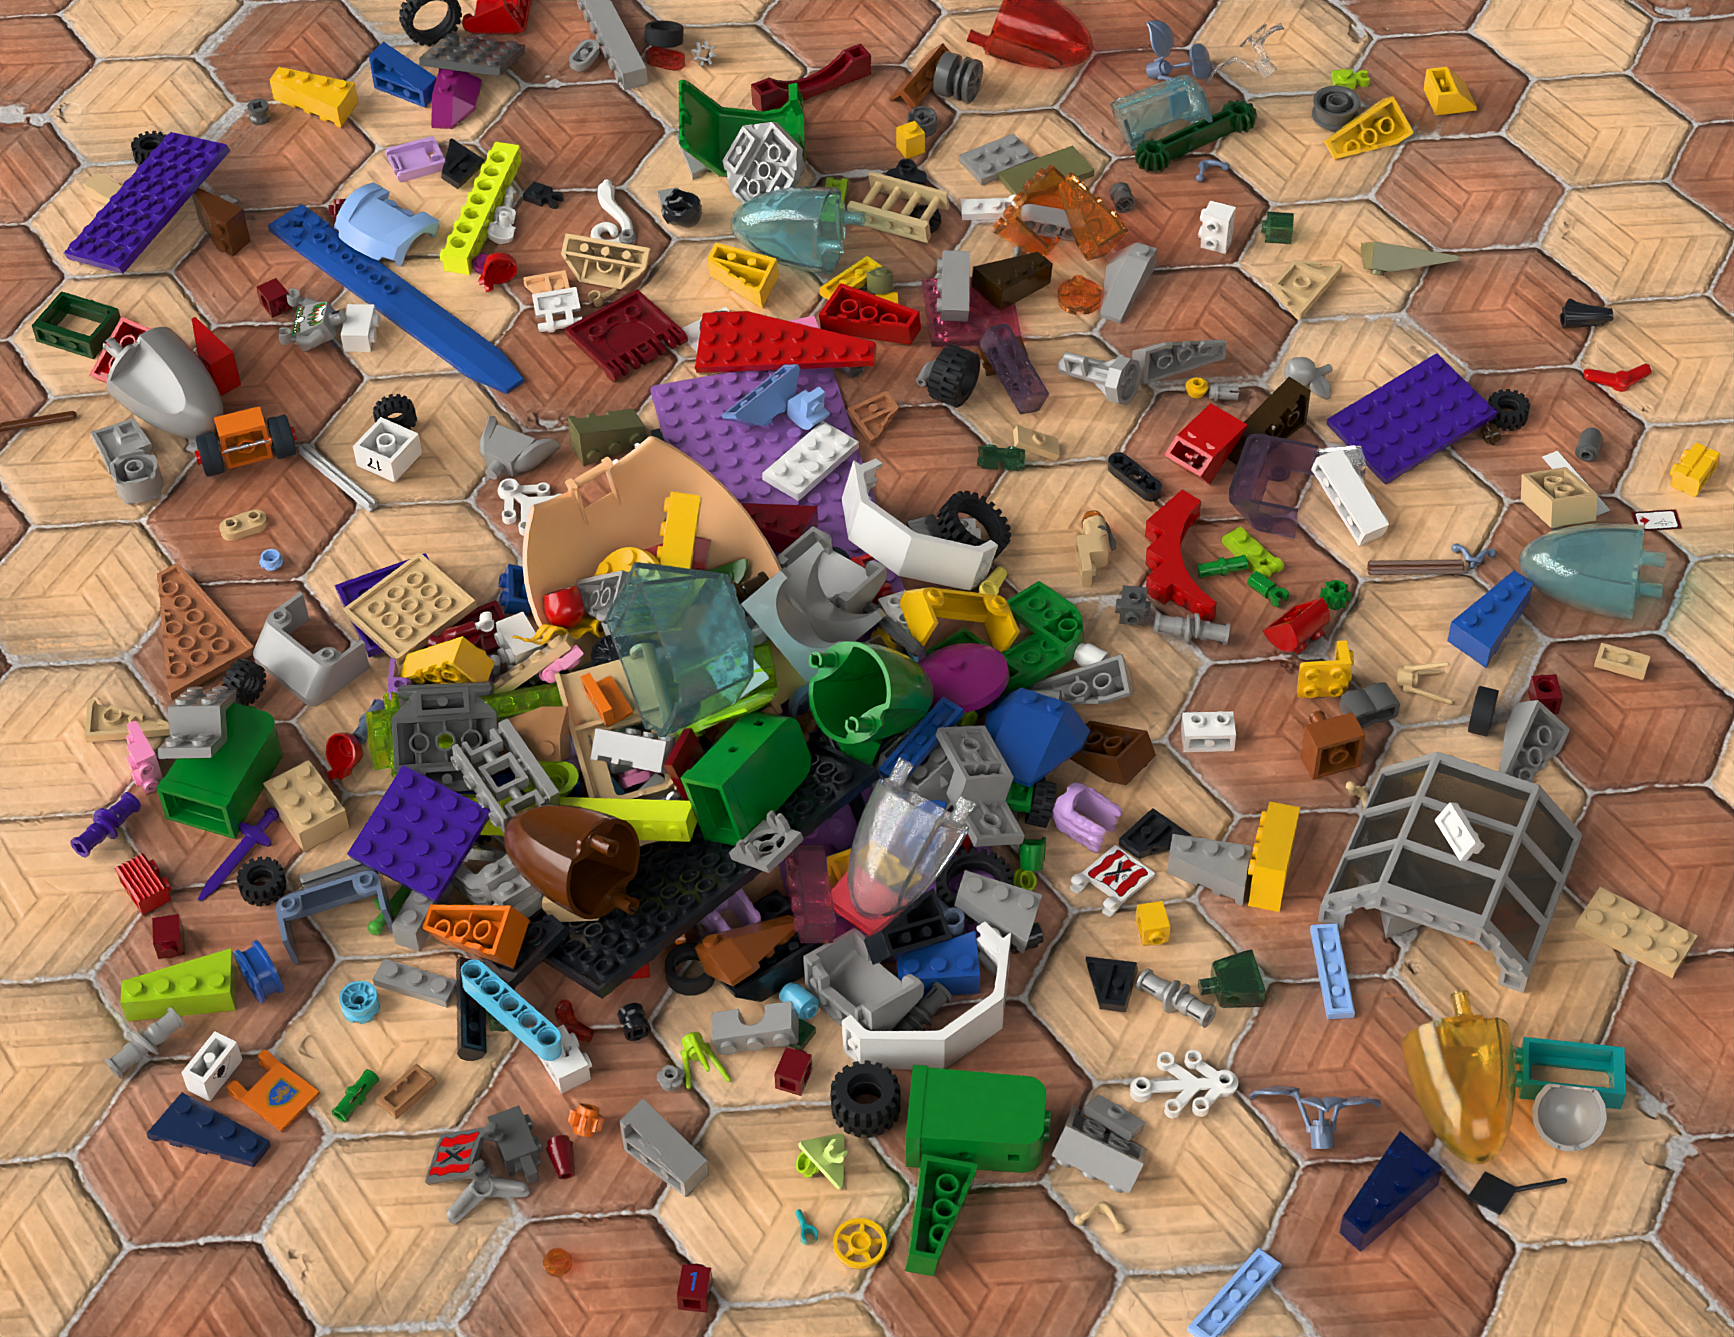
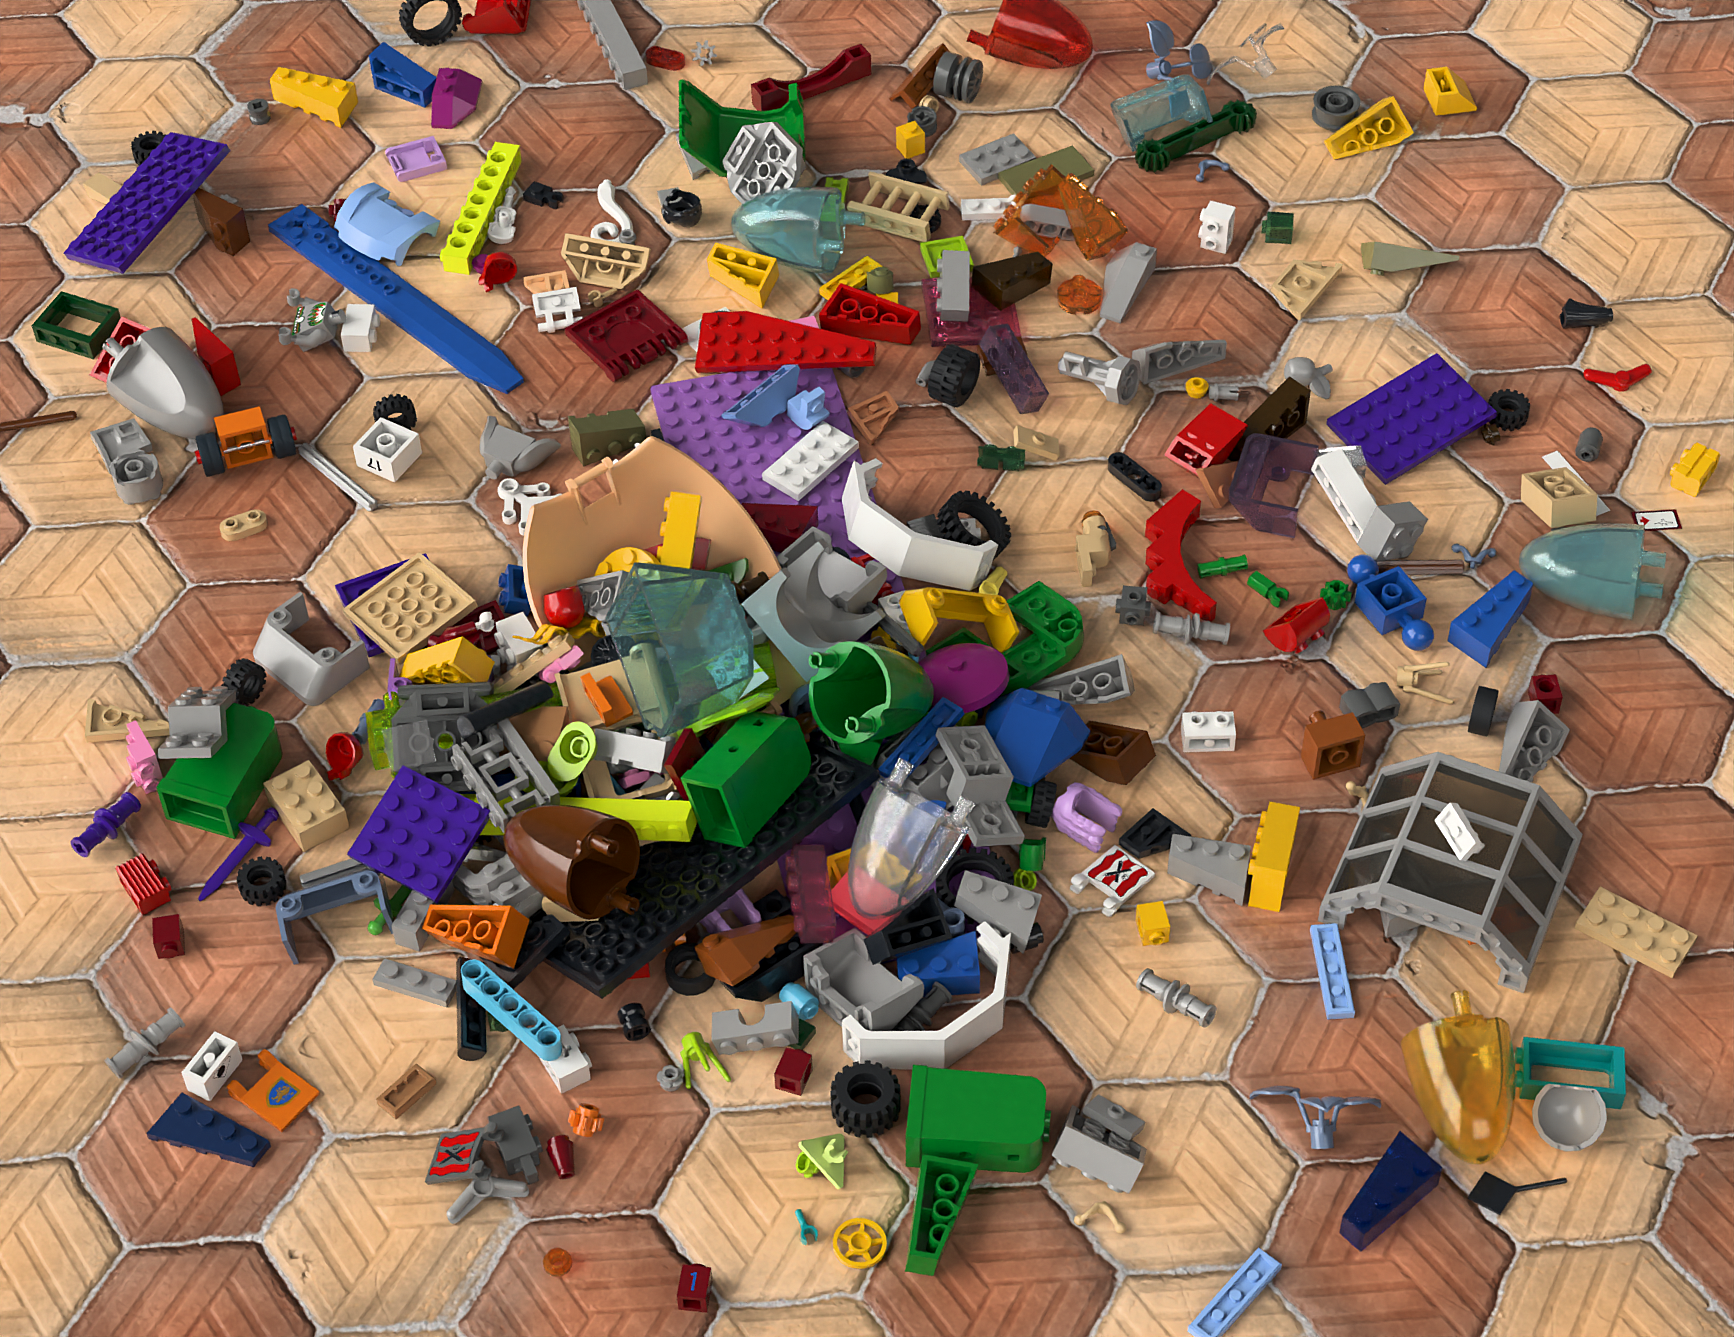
lime wedge [120,948,237,1021] -> none
nougat wing [157,562,254,700] -> none
blue wheel [233,940,284,1004] -> none
dark red brick [256,278,292,318] -> none
light blue plate [259,549,283,571] -> none
green pin [331,1069,379,1122] -> none
medium azure wheel [339,980,380,1024] -> none
dark grey plate [419,33,525,76] -> none
black wing [441,138,485,189] -> none
clear red arm [555,999,594,1043] -> none
light grey plate [569,39,600,72] -> none
light grey wedge [620,1099,709,1197] -> none
black tyre [644,21,684,47] -> none
light grey piece [729,810,804,873] -> none
white brick [1073,642,1110,667] -> none
black wing [1085,956,1138,1012] -> none
dark grey wheel [1109,182,1136,213] -> none
white plant [1130,1050,1238,1118] -> none
clear green torso [1198,949,1266,1008] -> none
lime plate [1222,526,1284,578] -> none
yellow bracket [1297,640,1354,698] -> none
lime plate [1331,69,1370,89] -> none
tan plate [1594,643,1651,680] -> none
none -> clear piece [382,720,436,772]
none -> black brick [457,681,554,738]
none -> lime piece [548,721,598,782]
none -> tan plate [920,95,939,112]
none -> lime plate [920,236,974,278]
none -> nougat wing [1196,461,1248,508]
none -> blue brick [1347,554,1434,651]
none -> light grey brick [1357,501,1428,562]

